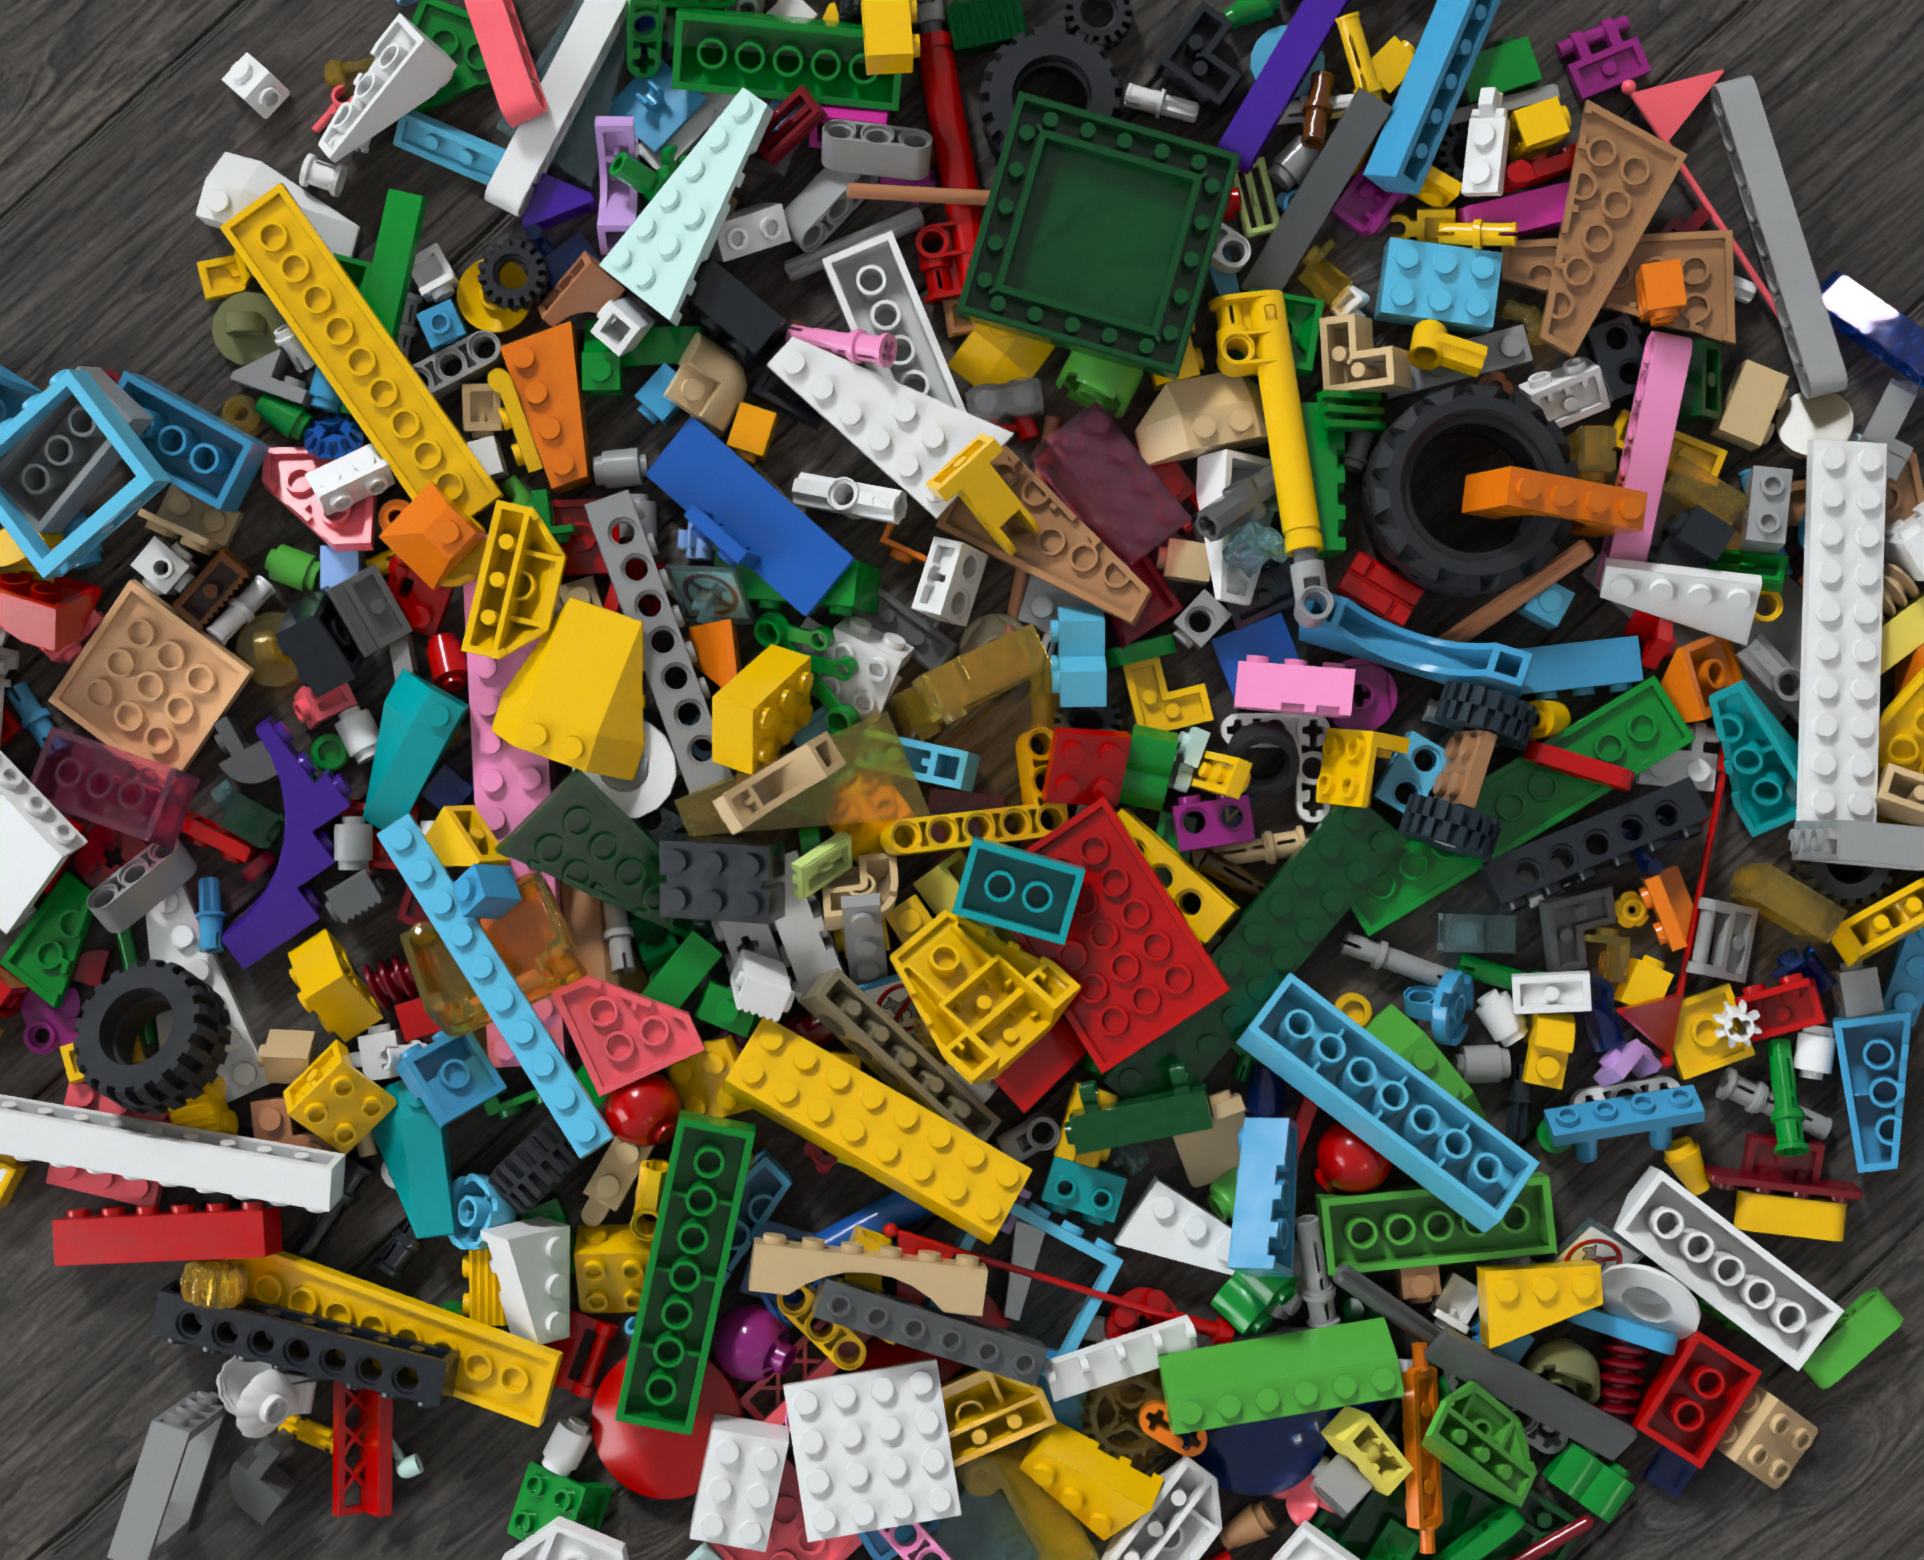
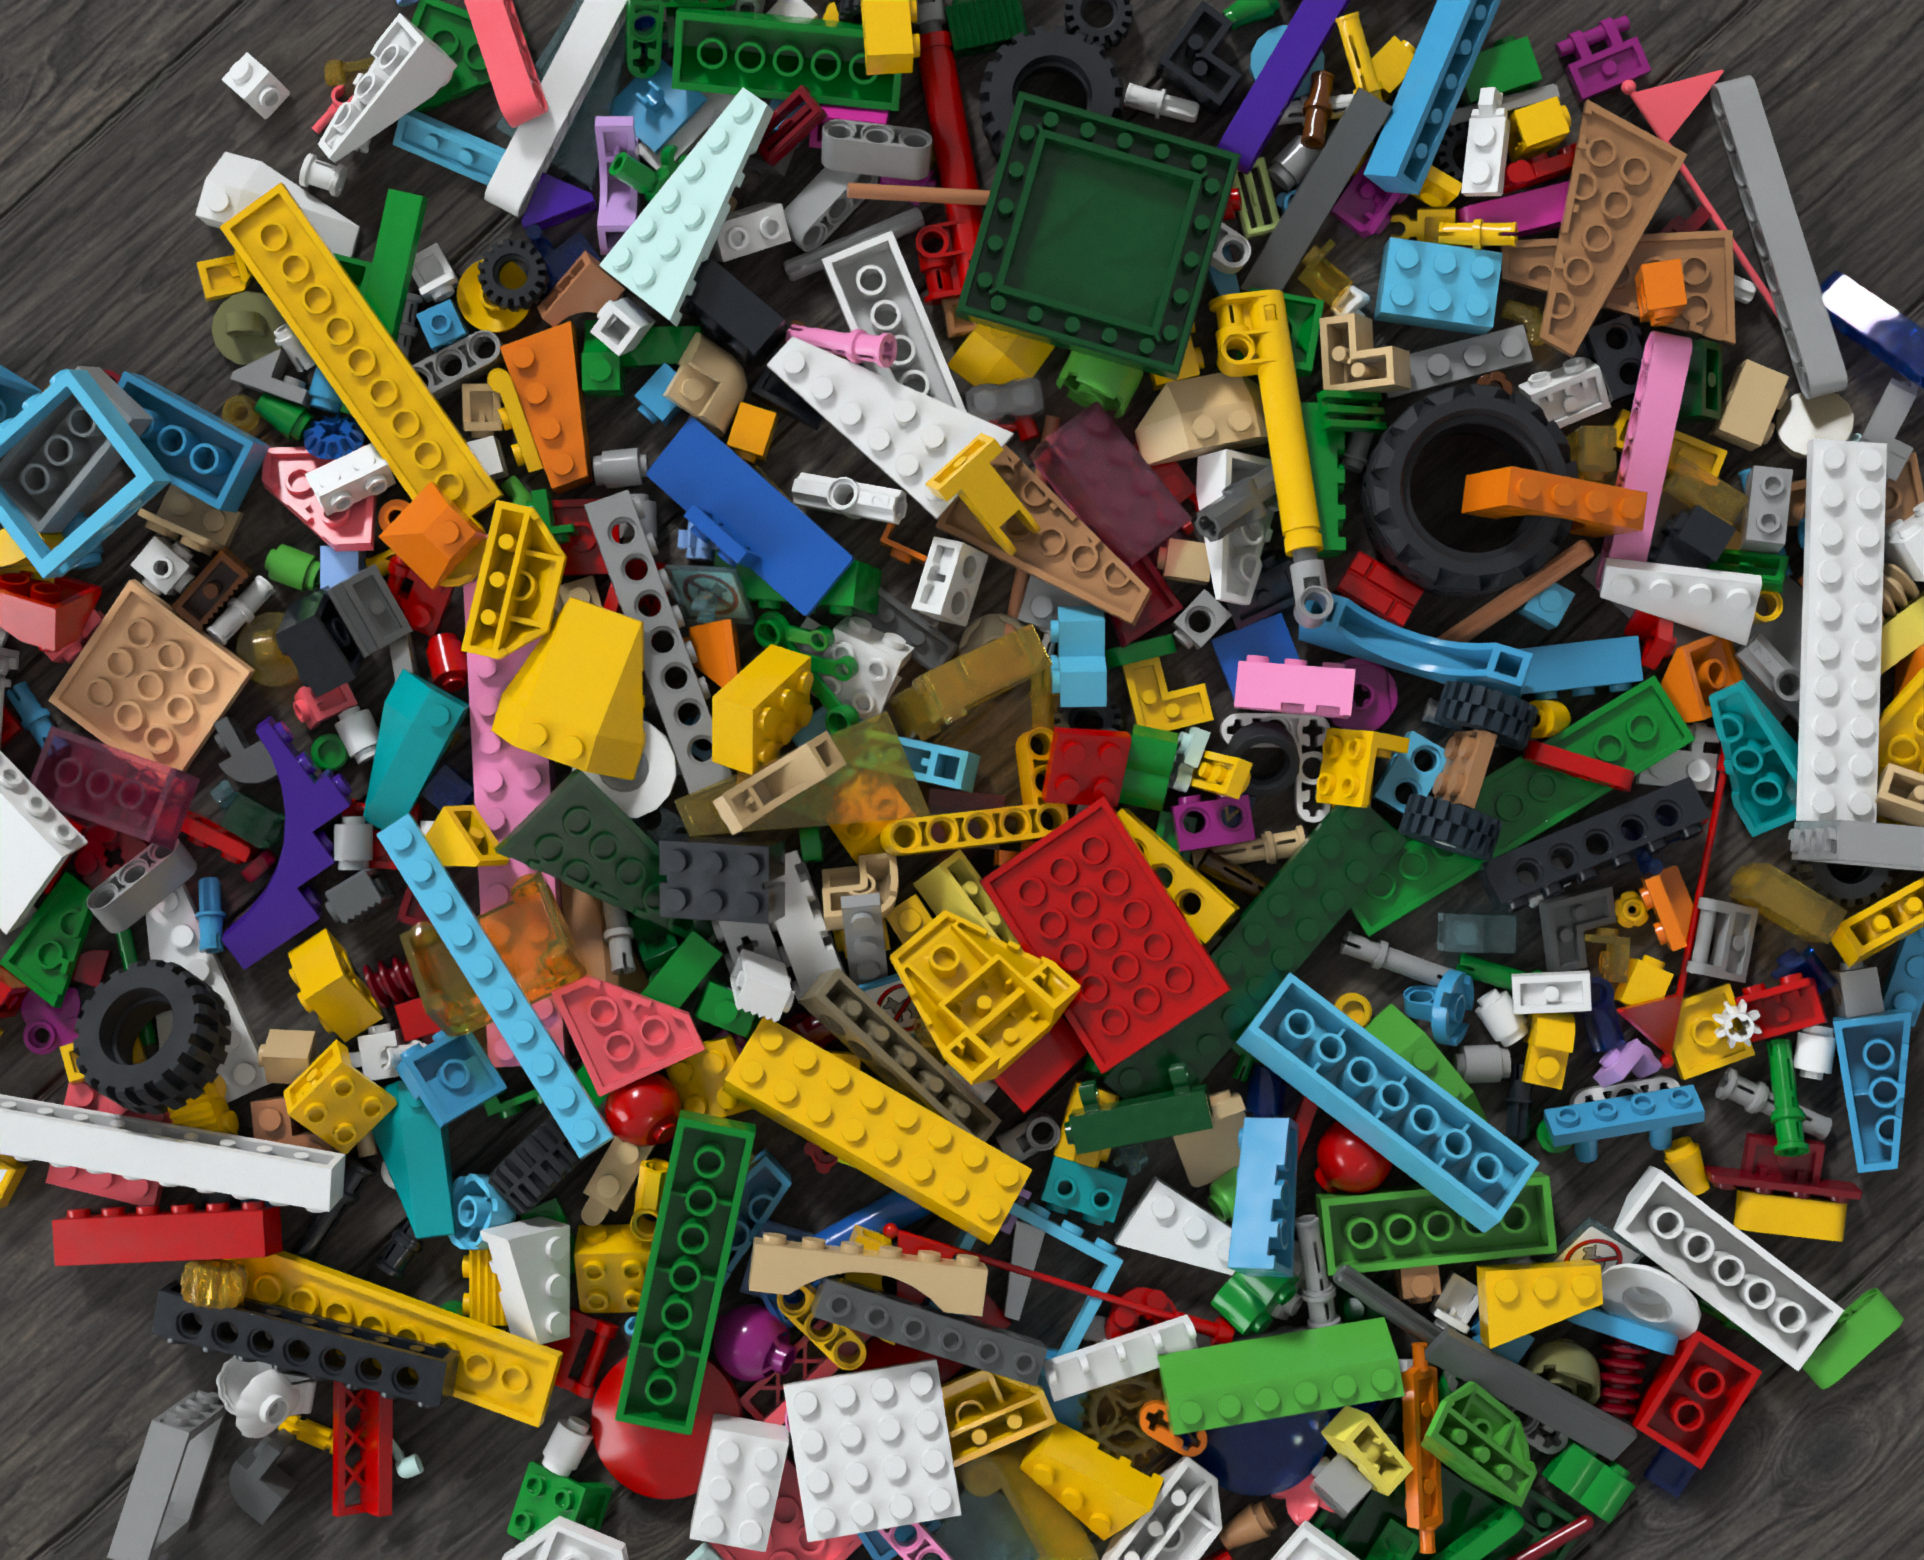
dark azure brick [452,863,522,920] -> none
yellowish green tile [791,831,853,900] -> none
teal brick [952,836,1086,945] -> none
clear light blue bracket [1222,521,1288,575] -> none
yellow piece [1408,319,1488,378] -> none
tan bracket [1715,1383,1818,1489] -> none

